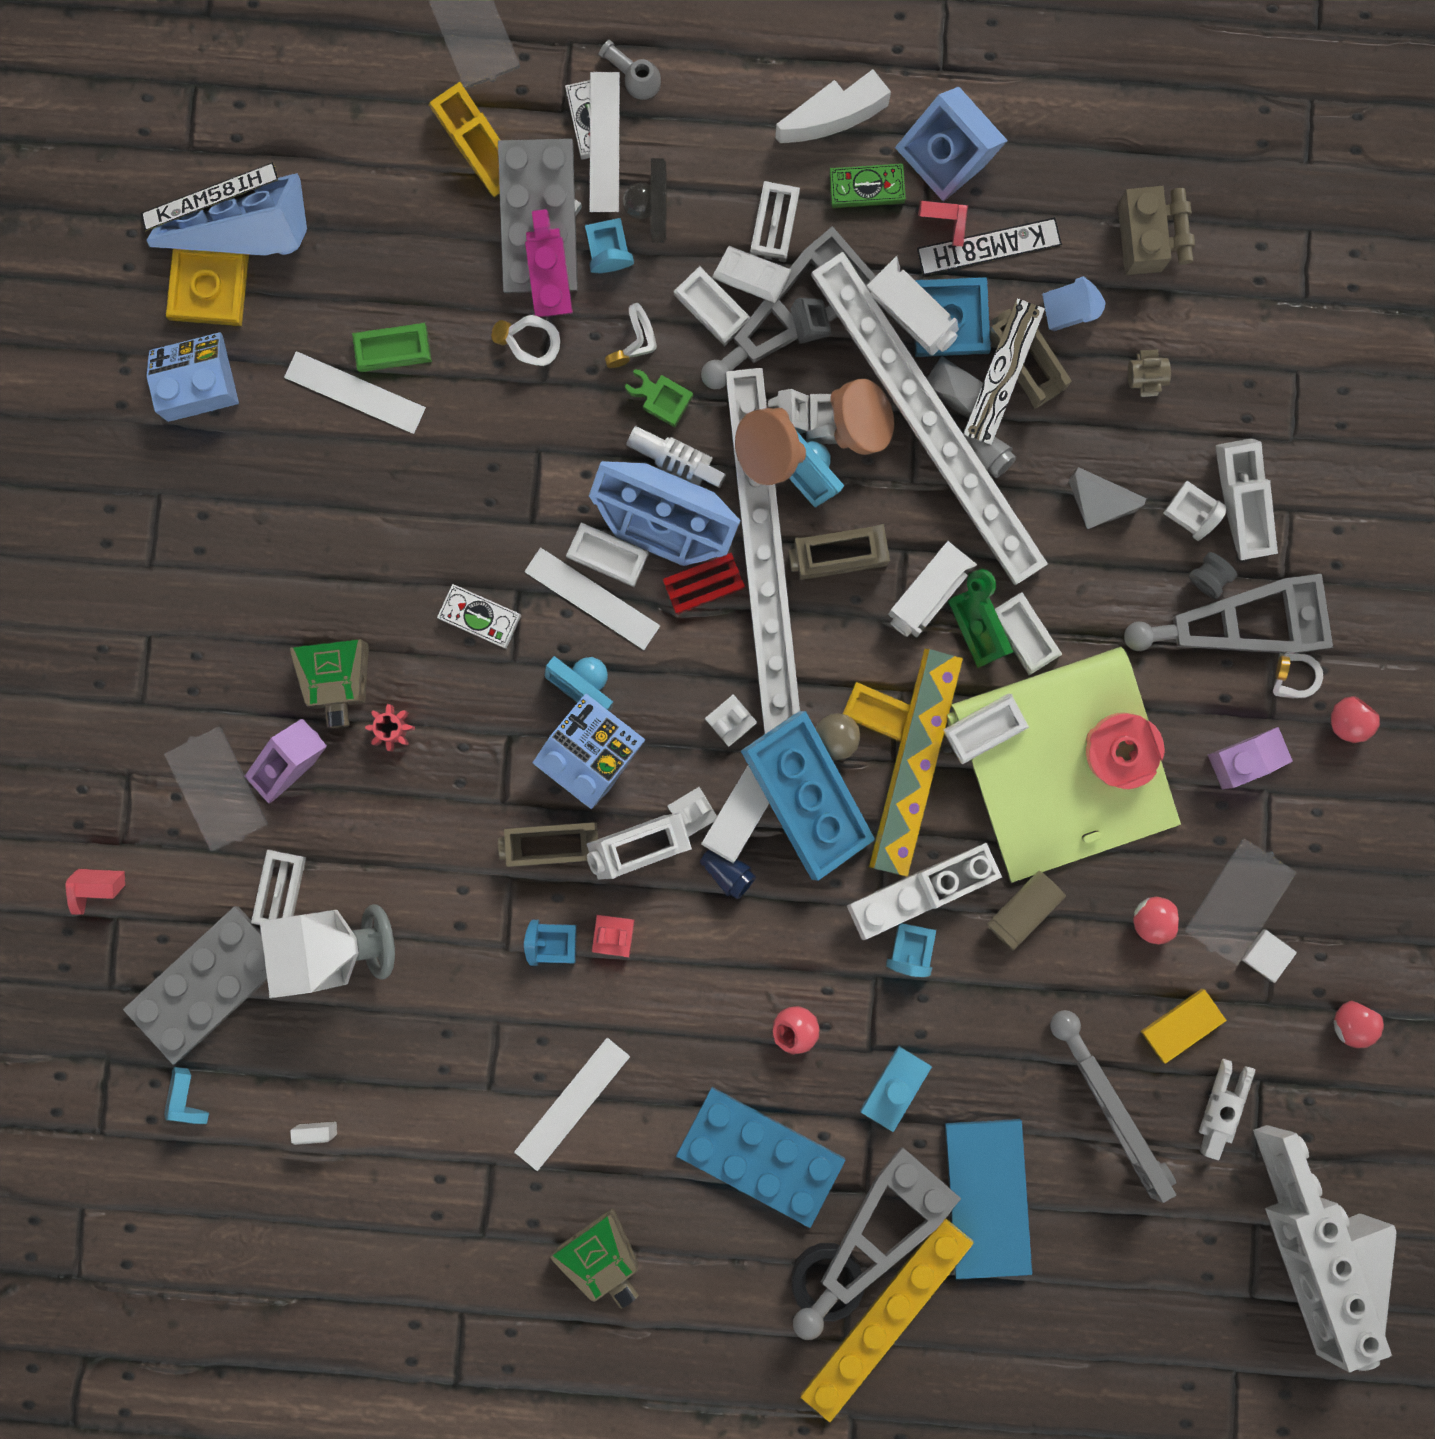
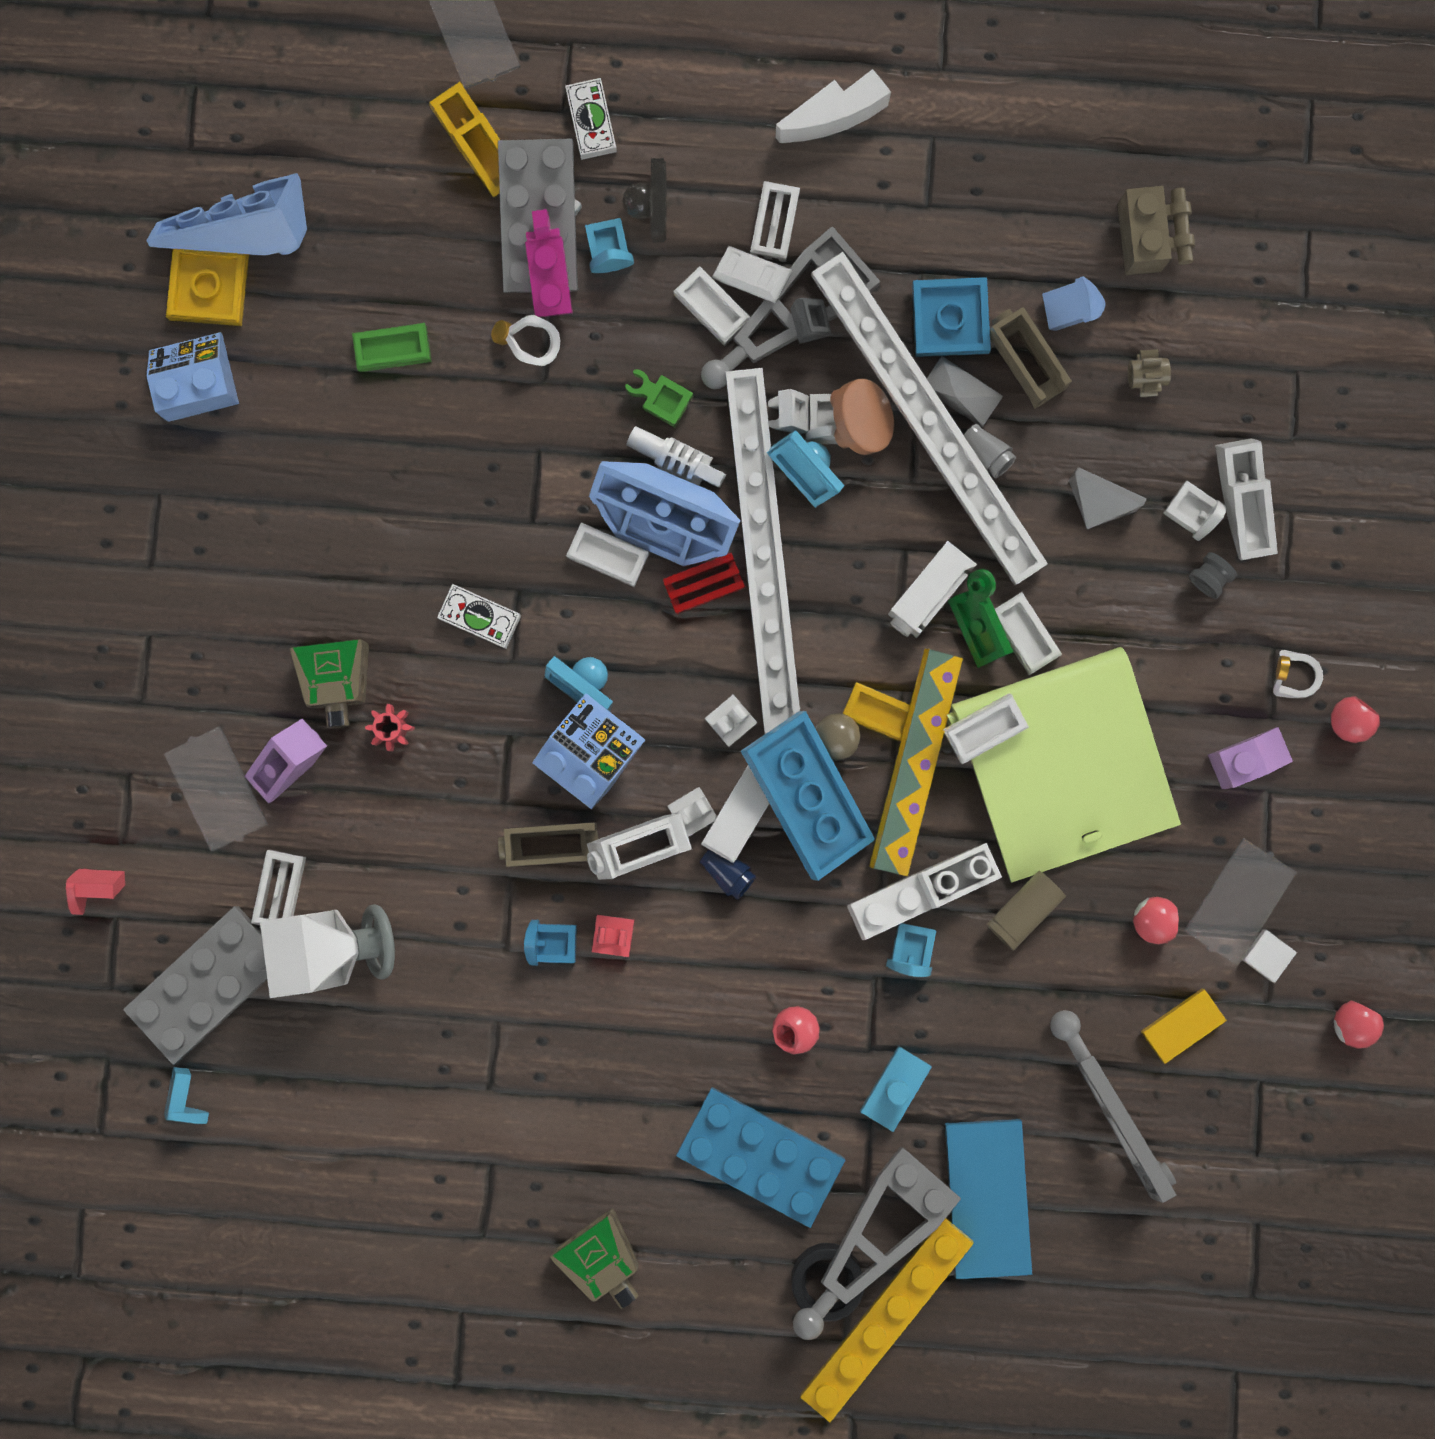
sticker [141,162,278,231] -> none
white sticker [284,351,426,434] -> none
white tile [290,1122,337,1145] -> none
white sticker [515,1038,630,1171] -> none
white sticker [524,547,660,650] -> none
white sticker [590,72,620,212] -> none
light grey bar [599,40,661,100] -> none
white piece [605,303,657,368] -> none
nougat tile [735,408,806,485] -> none
dark tan window [788,524,890,580] -> none
bright green tile [829,164,906,208] -> none
white window [867,256,959,356] -> none
light blue slope [895,87,1008,201] -> none
sticker [917,217,1062,276] -> none
coral tile [918,200,968,247] -> none
sticker [963,298,1045,445] -> none
coral plate [1086,712,1165,789] -> none
light grey plate [1124,574,1333,654] -> none
white hinge [1199,1059,1255,1160] -> none
white wedge [1253,1125,1397,1373] -> none

